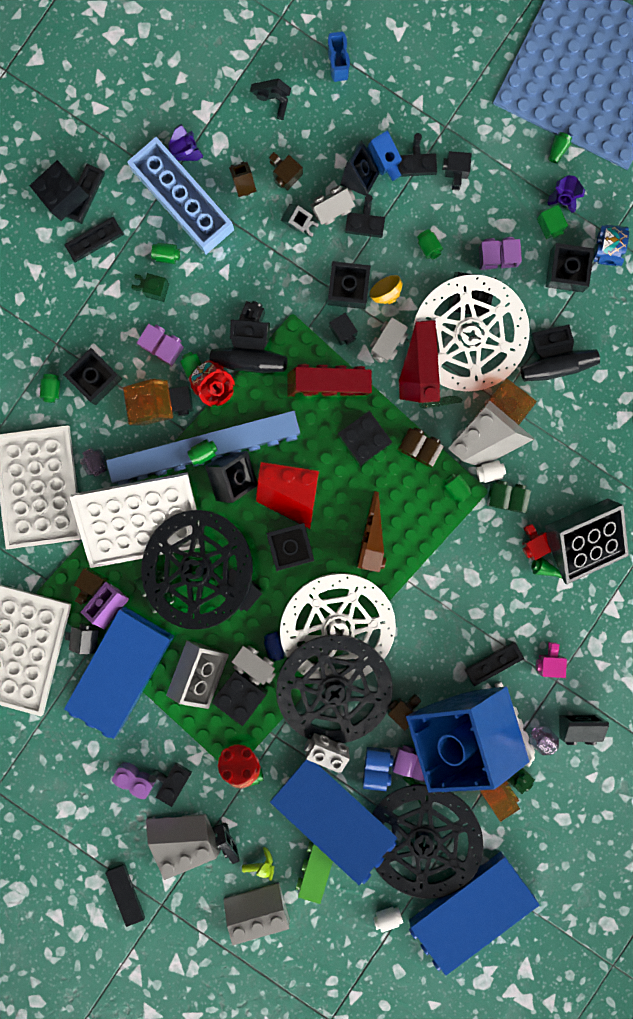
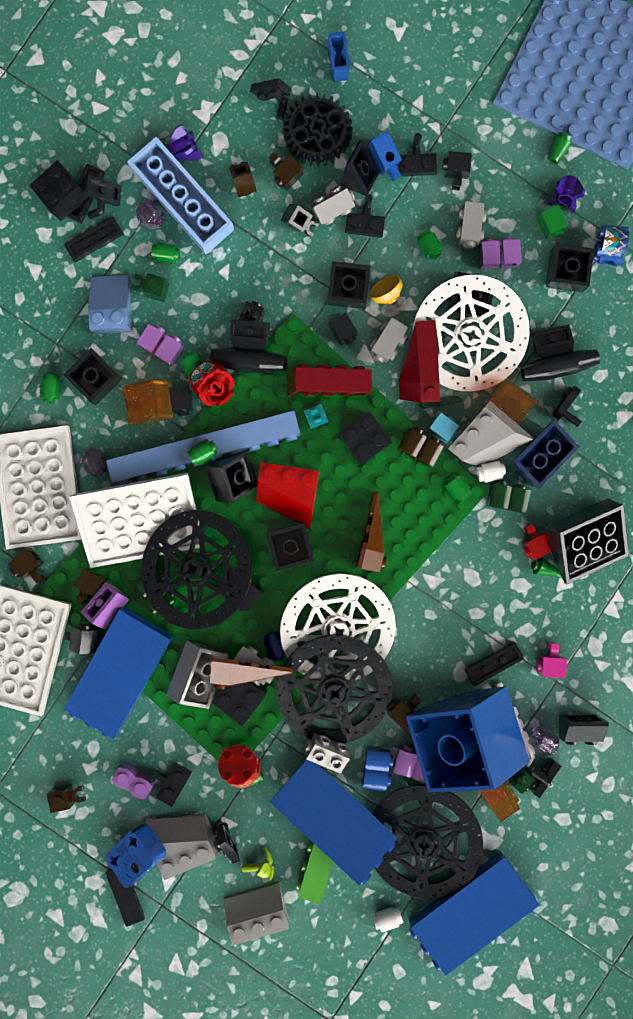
none -> dark brown brick [8,548,46,583]
none -> dark brown brick [47,784,86,813]
none -> black plate [83,174,122,219]
none -> medium blue slope [88,275,133,334]
none -> blue axle [106,823,166,888]
none -> clear purple head [136,200,165,230]
none -> wedge [210,657,293,690]
none -> black gear [283,93,353,167]
none -> teal tile [304,404,328,429]
none -> medium azure brick [428,413,459,443]
none -> light grey brick [456,201,487,249]
none -> dark blue slope [512,419,580,489]
none -> black plate [530,759,562,799]
none -> black piece [552,385,582,427]

